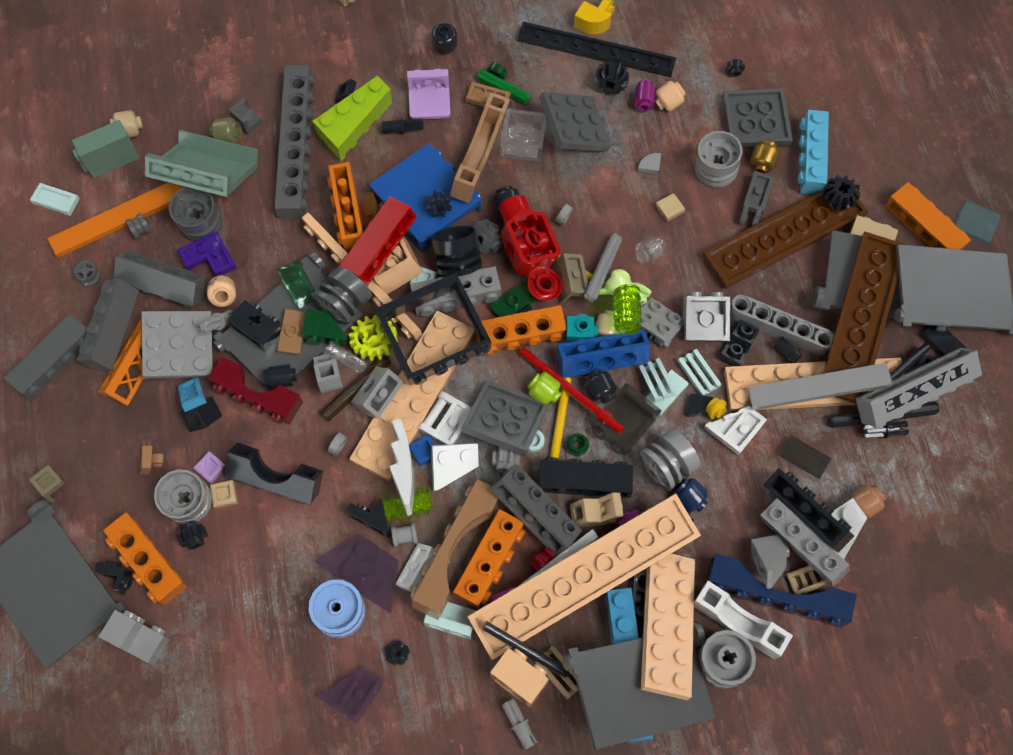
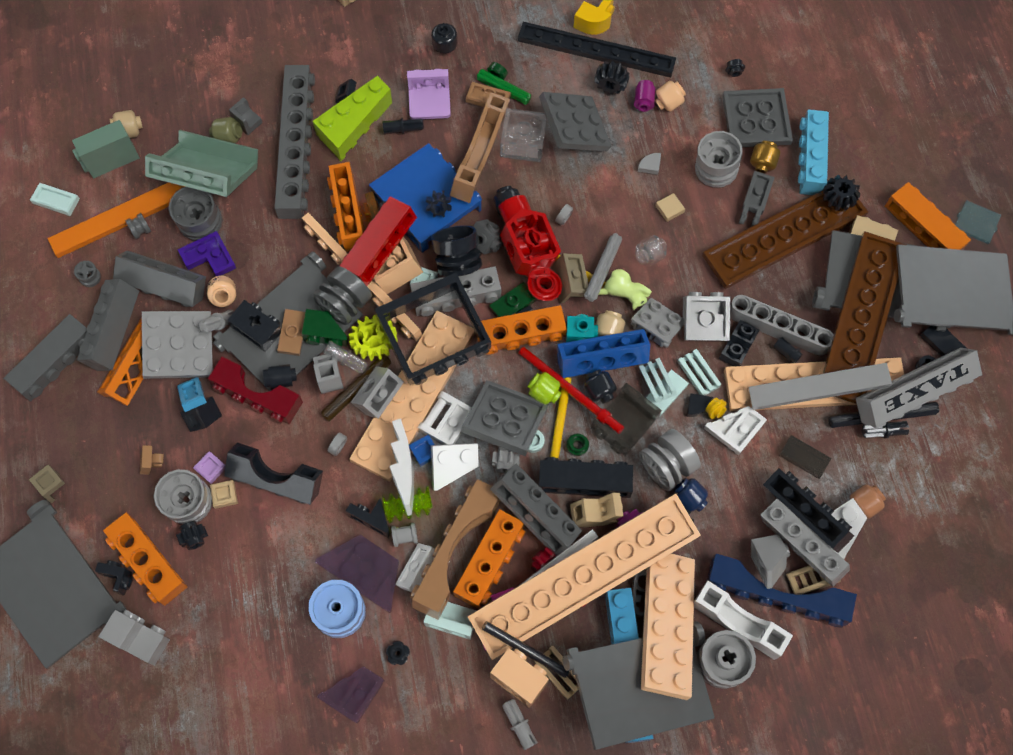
clear green slope [278,260,315,308] -> none
clear neon green piece [613,284,642,335] -> none
black bar [890,343,930,381] -> none

